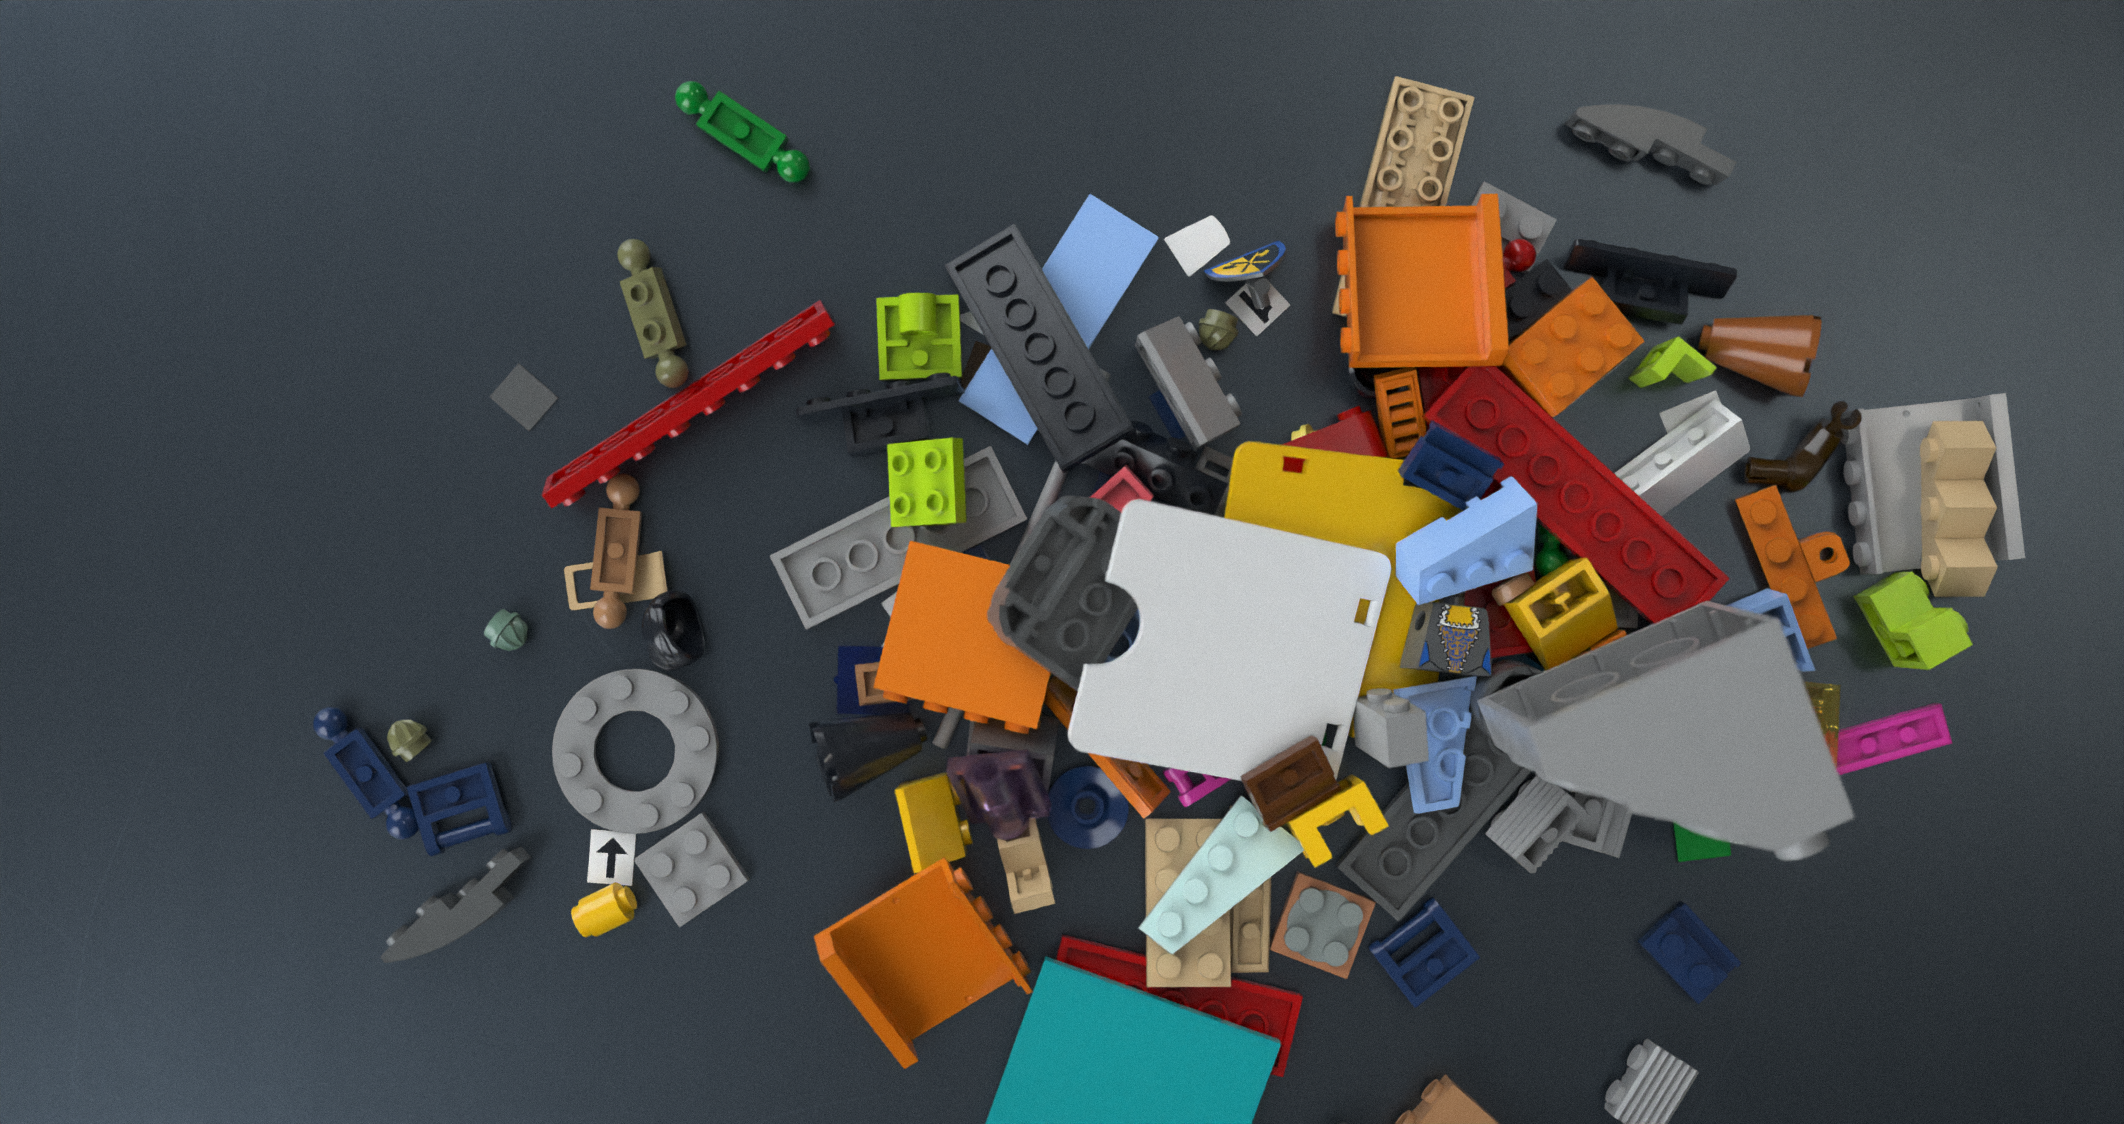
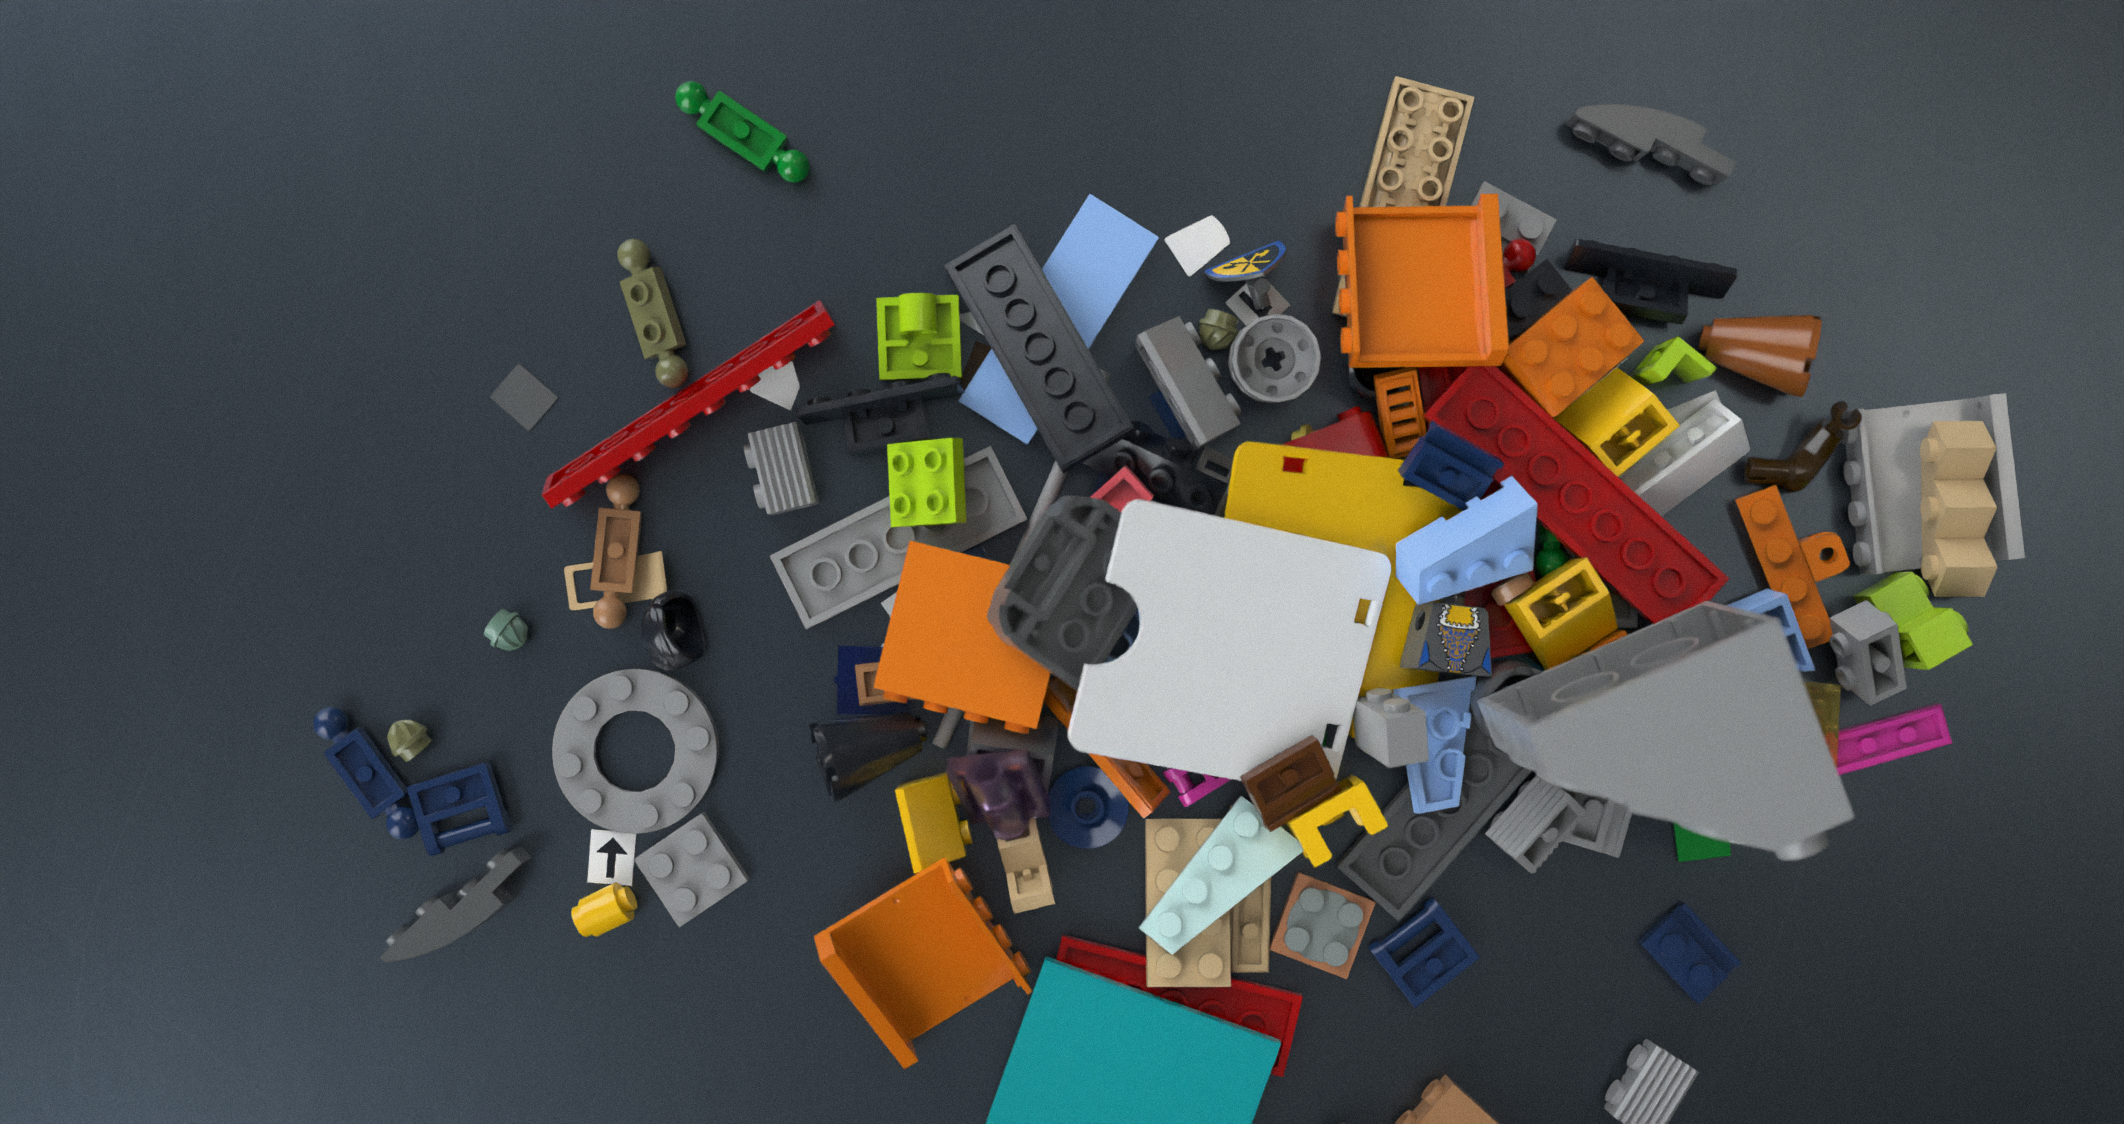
none -> light grey brick [744,422,820,515]
none -> white sticker [750,361,800,411]
none -> light grey wheel [1227,314,1321,403]
none -> yellow slope [1553,367,1680,477]
none -> light grey brick [1830,600,1907,706]

